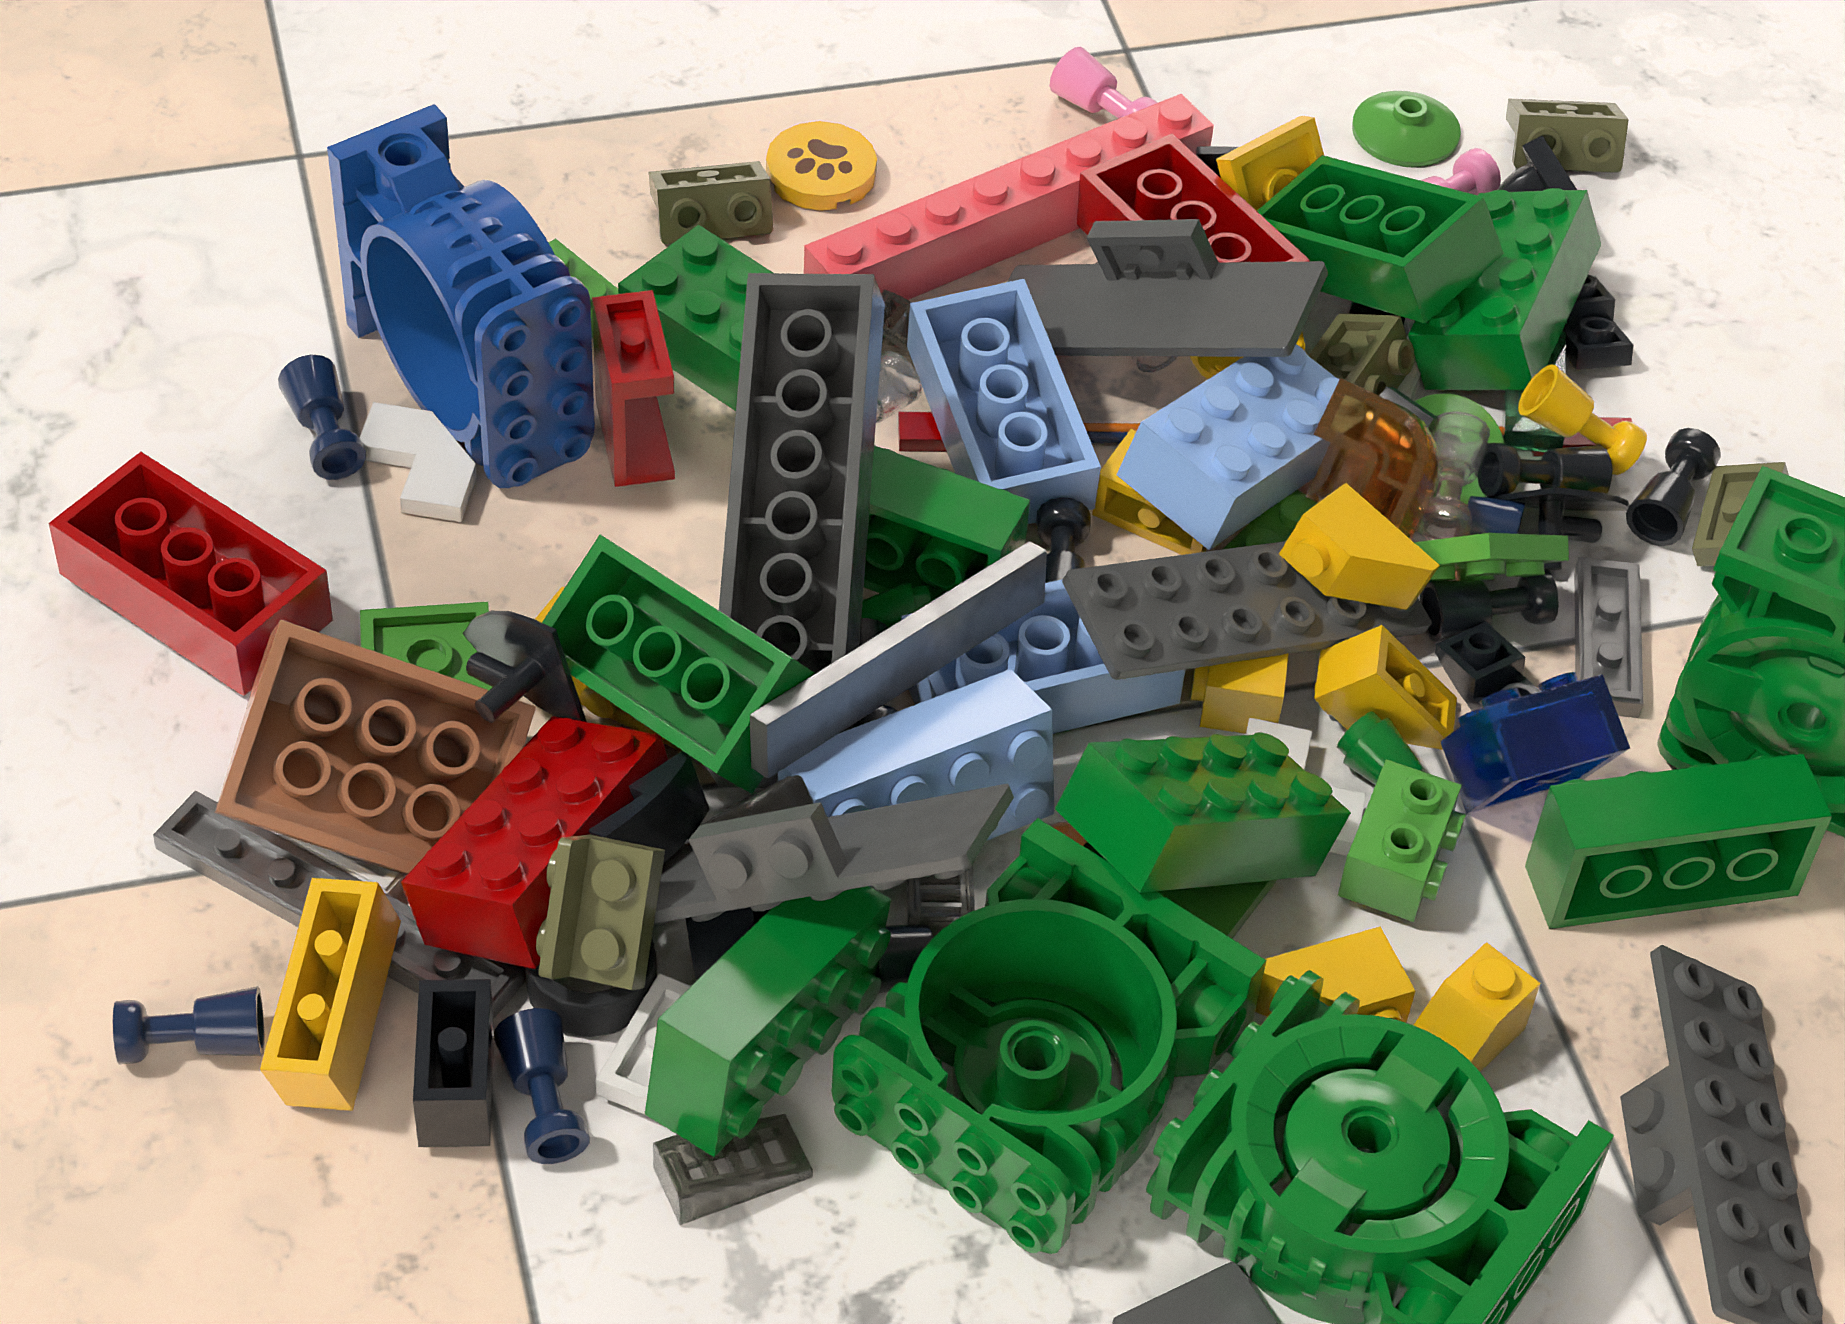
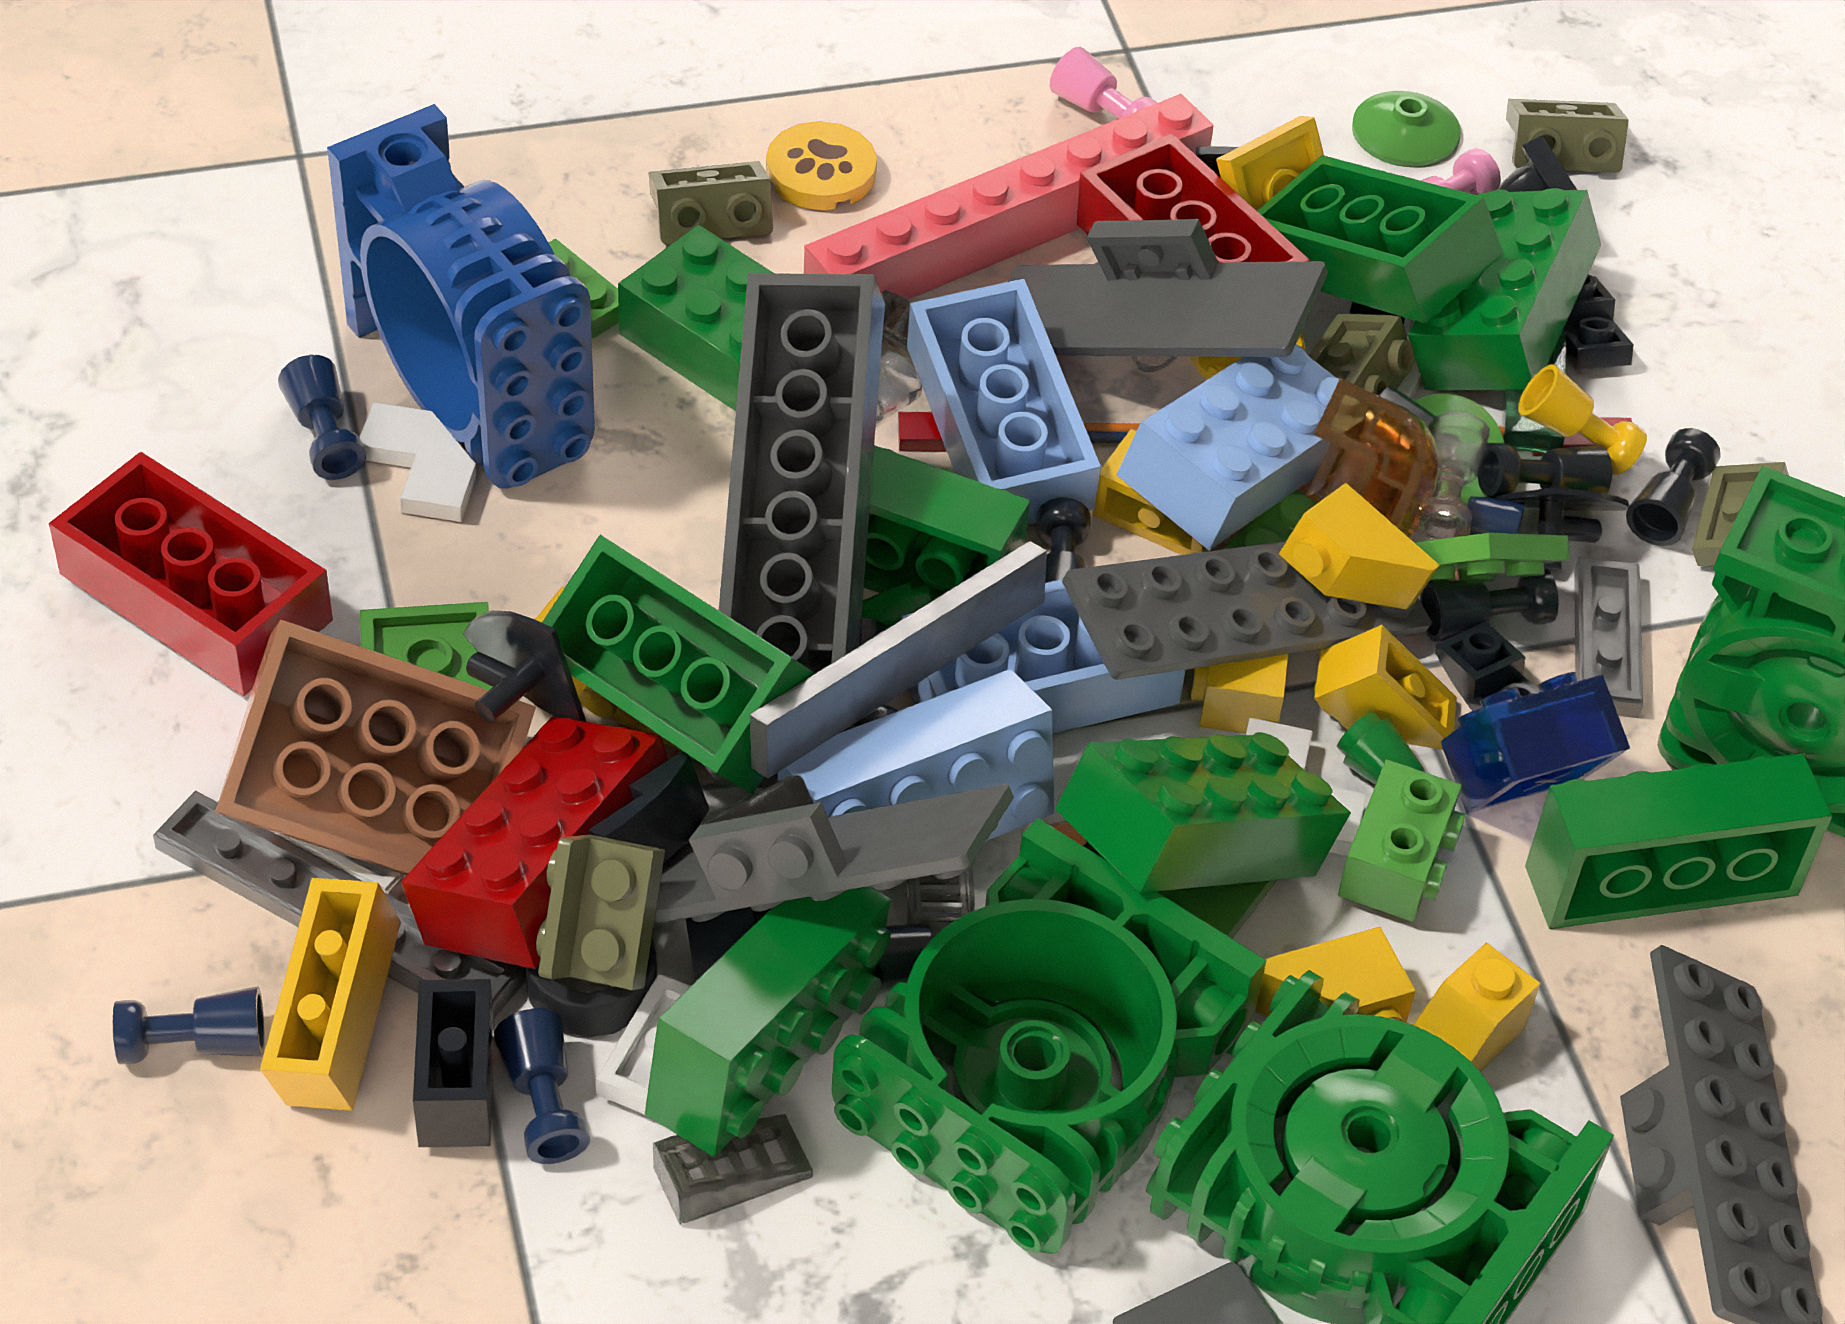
red panel [592,290,675,487] -> none

